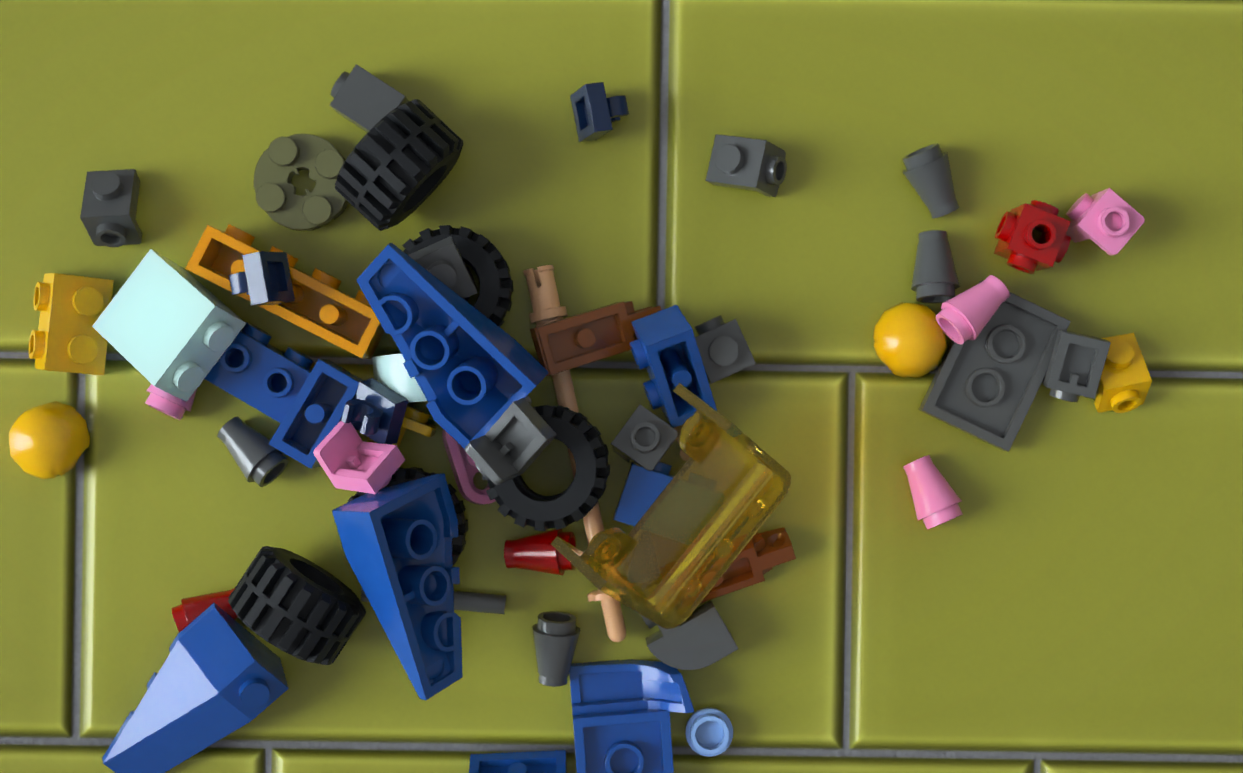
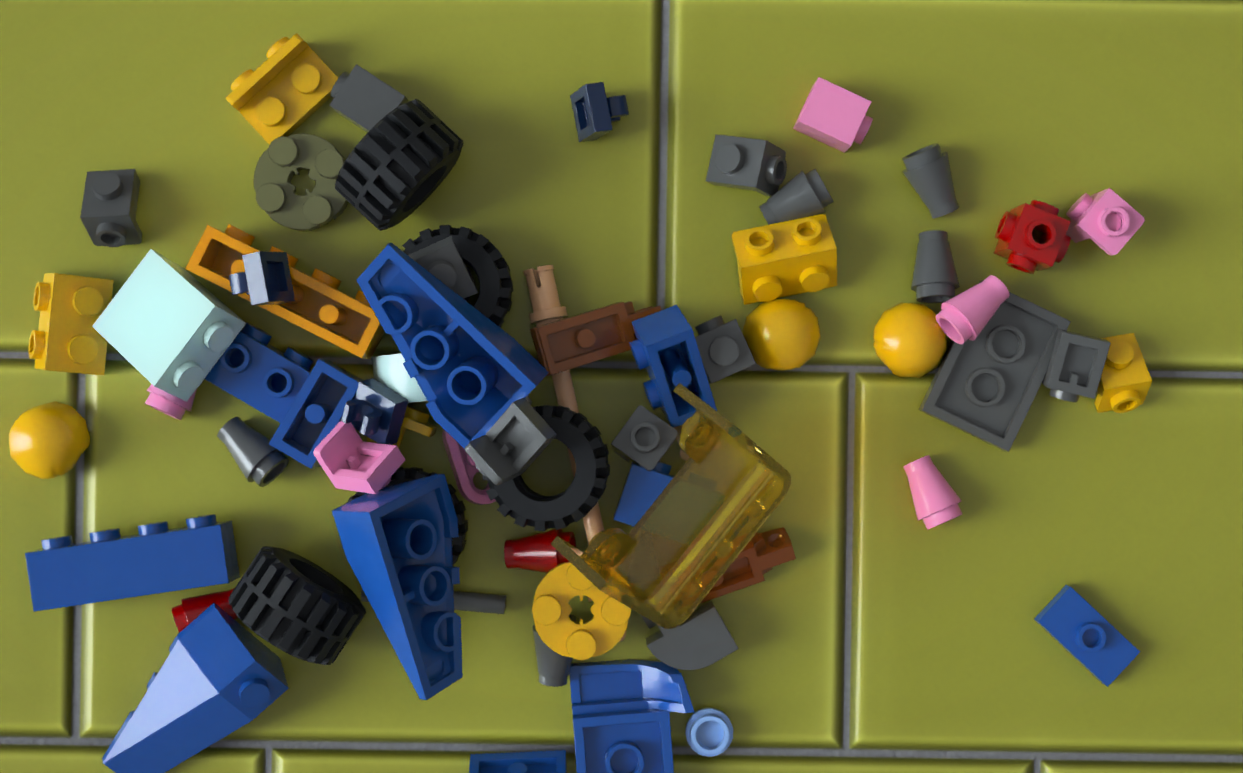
none -> blue brick [25,514,240,612]
none -> yellow bracket [226,33,338,145]
none -> yellow plate [532,560,631,661]
none -> yellow bracket [732,214,837,305]
none -> yellow hair [742,299,821,371]
none -> dark grey cone [759,169,834,225]
none -> bright pink brick [793,77,873,153]
none -> blue plate [1034,585,1140,687]

